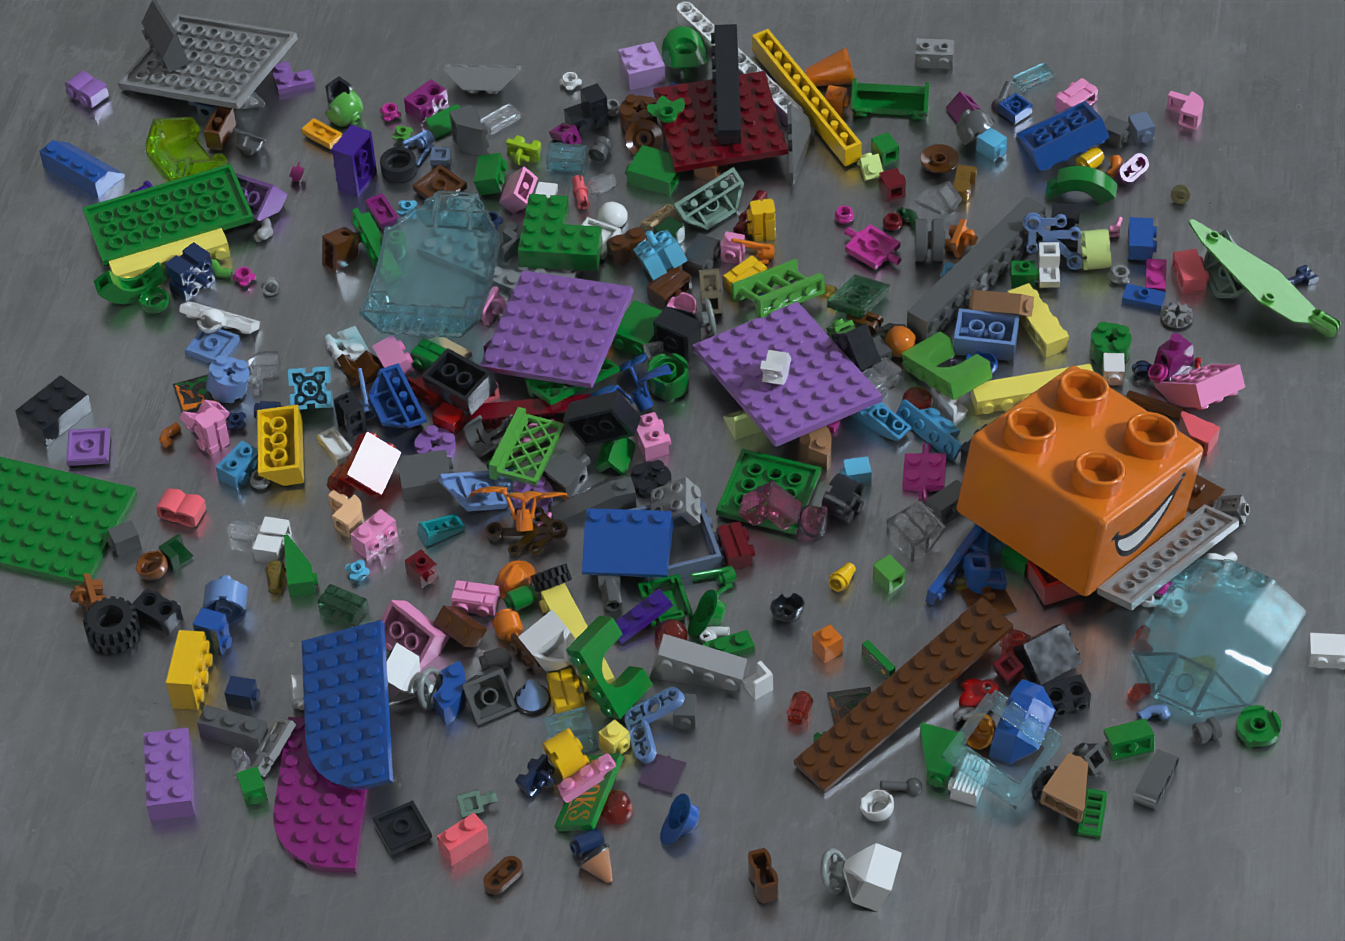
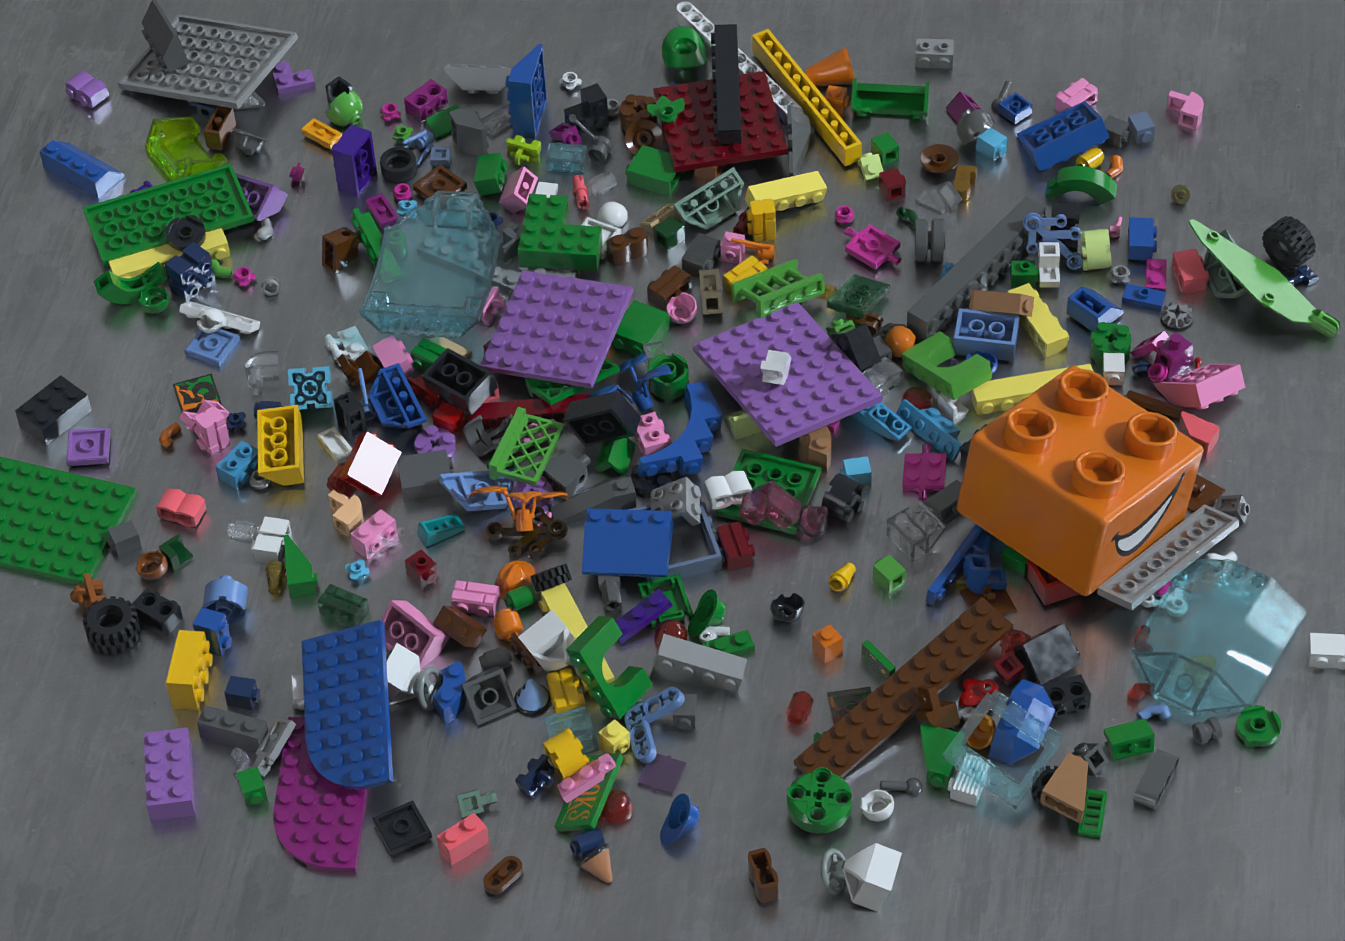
medium blue brick [206,355,250,403] -> none
lavender brick [618,41,665,91] -> none
medium azure brick [633,230,688,281] -> none
black piece [653,298,716,364] -> none
green plant [690,565,737,596] -> none
white panel [743,661,773,700] -> none
dark red plate [883,213,902,231] -> none
orange hips [945,219,978,258] -> none
clear light blue tile [1013,62,1055,92] -> none
plate [1116,153,1149,184] -> none
none -> black plate [166,215,206,251]
none -> dark pink plate [393,183,412,201]
none -> blue slope [505,44,547,139]
none -> dark grey hinge [569,114,598,143]
none -> blue arch [637,381,723,478]
none -> white brick [704,471,752,509]
none -> light yellow brick [745,171,827,211]
none -> green piece [787,767,852,834]
none -> reddish brown brick [915,685,960,729]
none -> blue slope [1066,287,1124,331]
none -> dark pink plate [1130,331,1169,359]
none -> black tyre [1262,216,1316,271]

